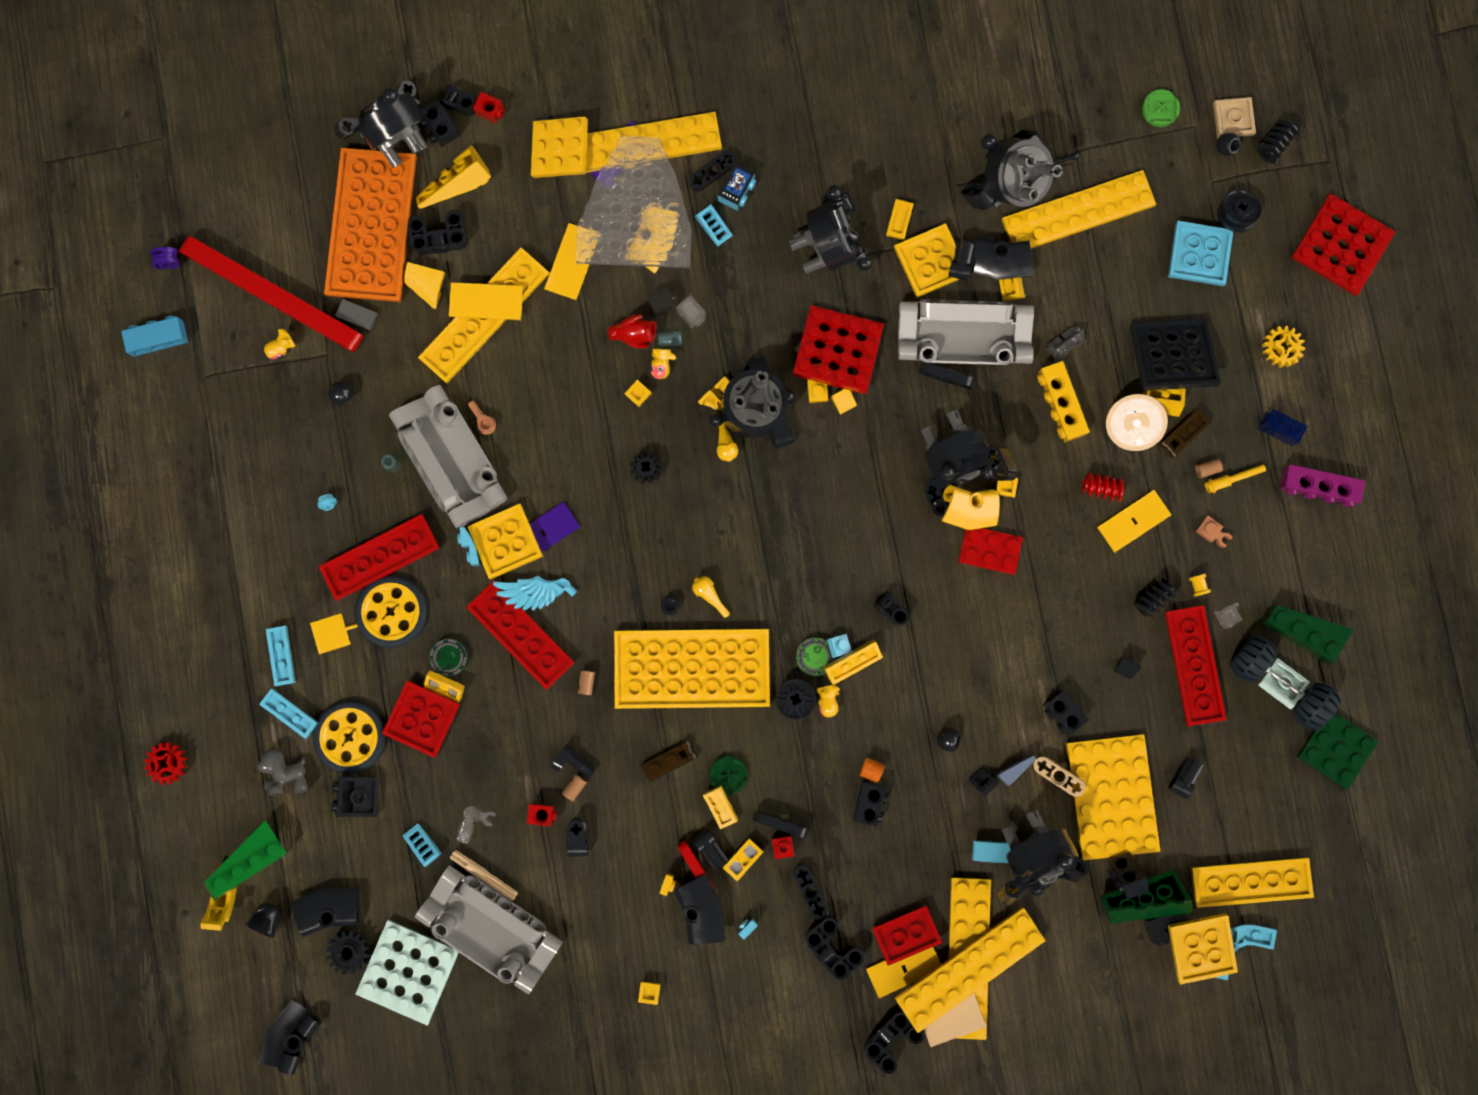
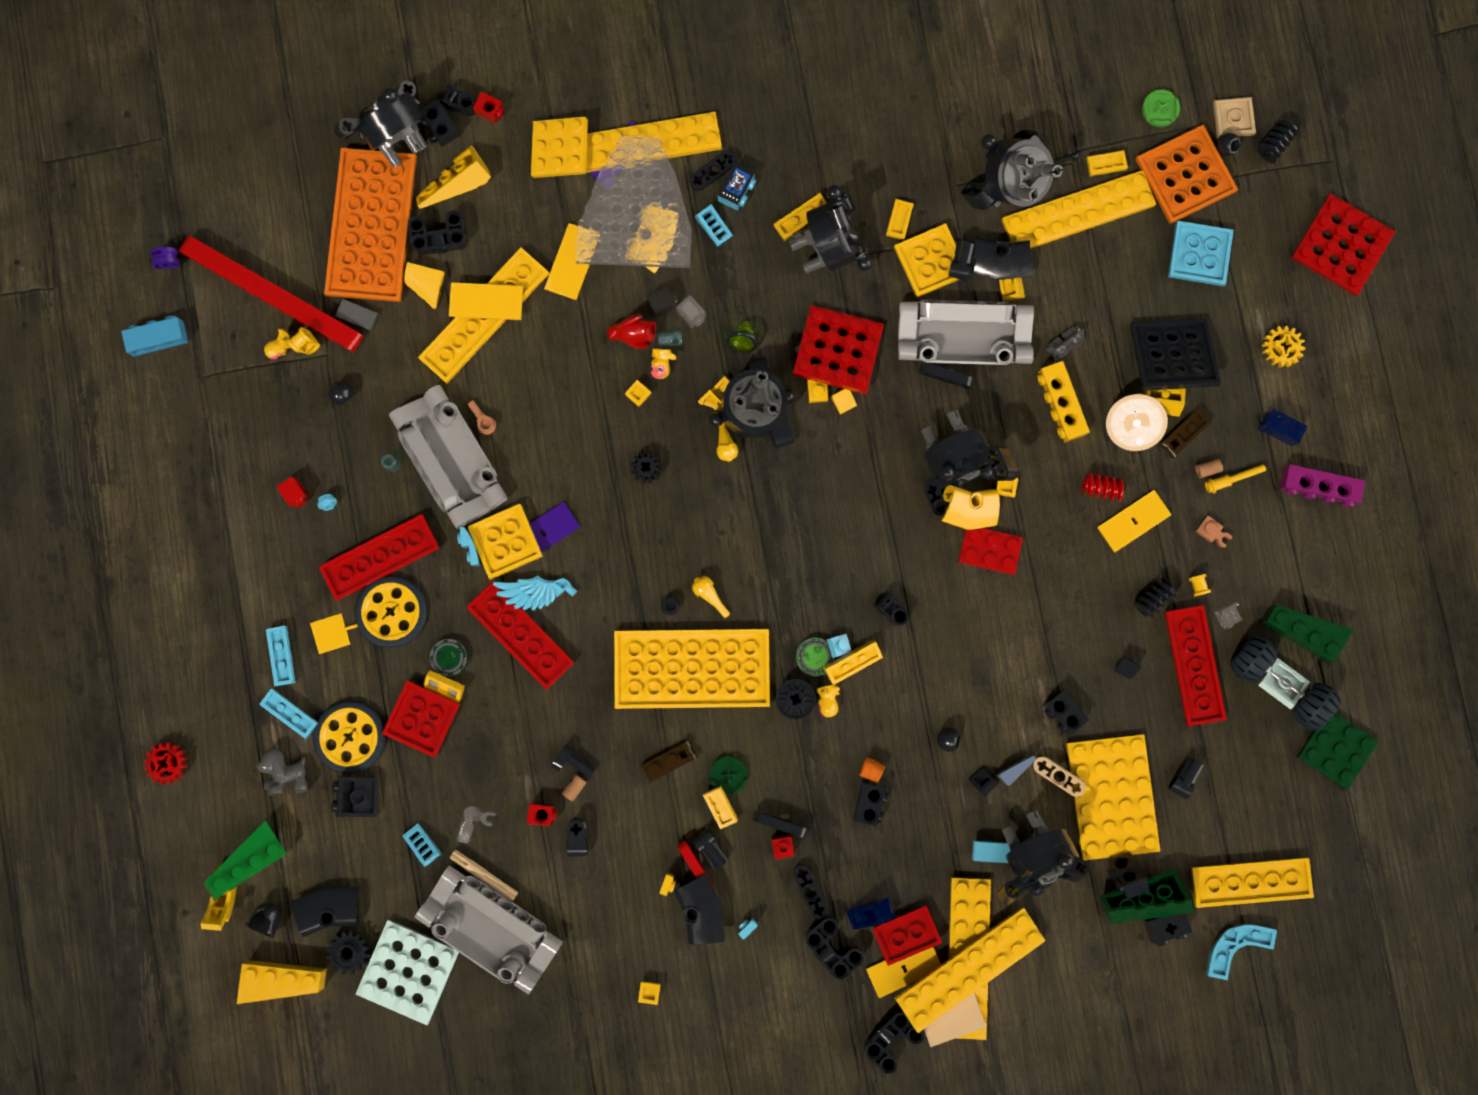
black panel [258,1000,322,1075] -> none
medium nougat piece [578,670,595,695] -> none
yellow piece [723,838,764,881] -> none
yellow plate [1168,913,1238,985] -> none
black wheel [1217,190,1262,233] -> none
none -> yellow wedge [237,960,327,1004]
none -> red brick [276,476,310,508]
none -> yellow piece [286,327,320,355]
none -> clear neon green hat [726,321,758,353]
none -> yellow plate [774,193,827,241]
none -> clear blue slope [846,898,896,930]
none -> yellow plate [1086,150,1128,176]
none -> orange piece [1135,125,1238,224]

